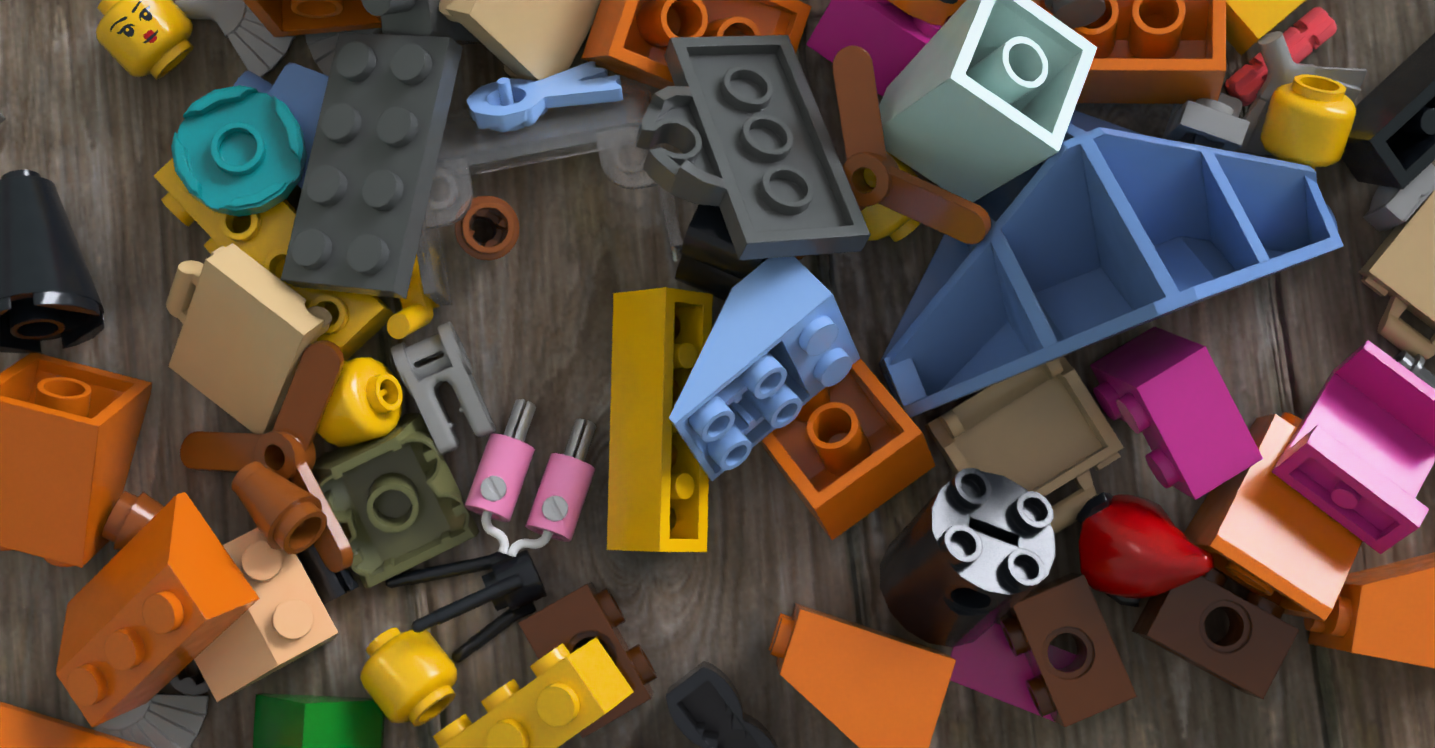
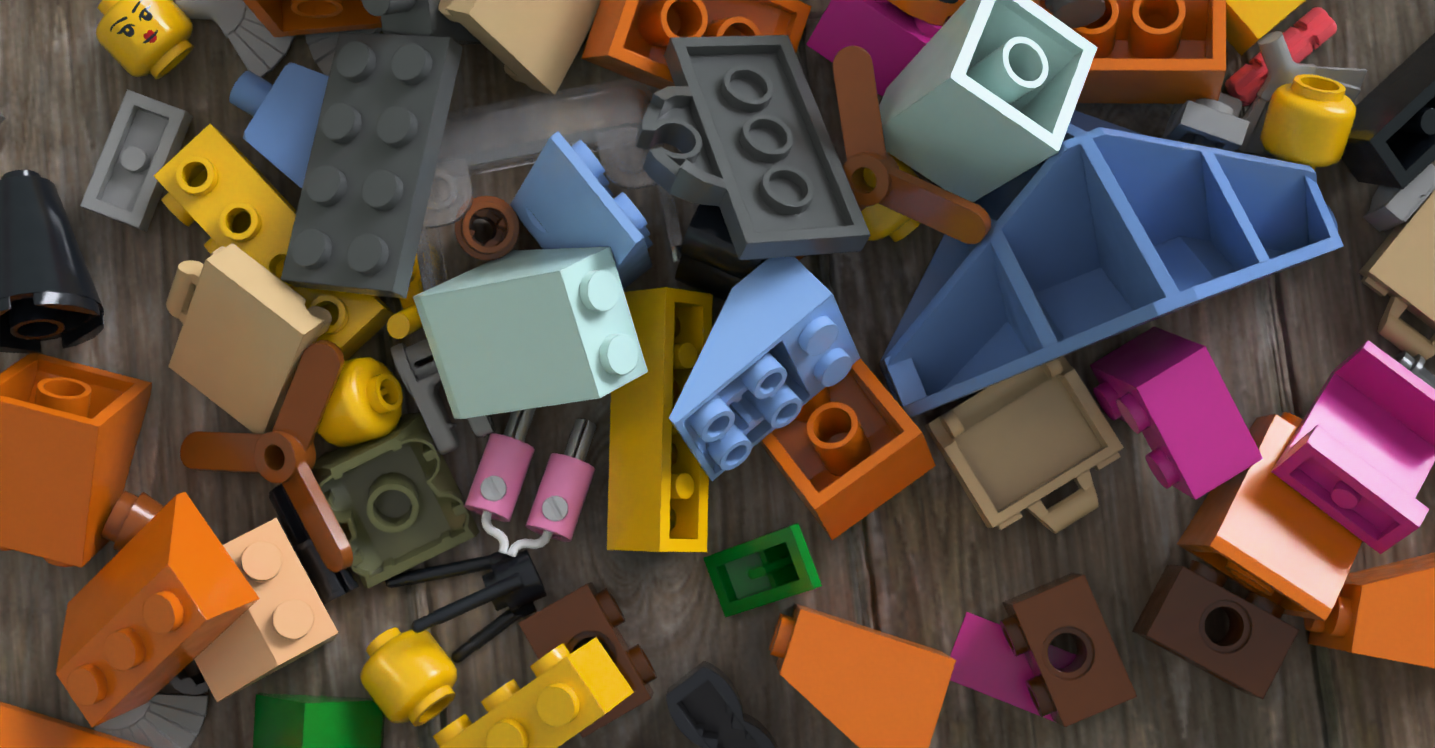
teal tile [171,85,307,217] -> none
dark orange cone [231,461,327,554] -> none
light blue piece [466,61,624,133] -> none
black cylinder [880,468,1056,647] -> none
red hat [1076,492,1214,607] -> none
none -> light grey plate [80,89,193,232]
none -> light aqua slope [413,247,648,419]
none -> light blue slope [510,131,653,289]
none -> green slope [703,523,822,618]

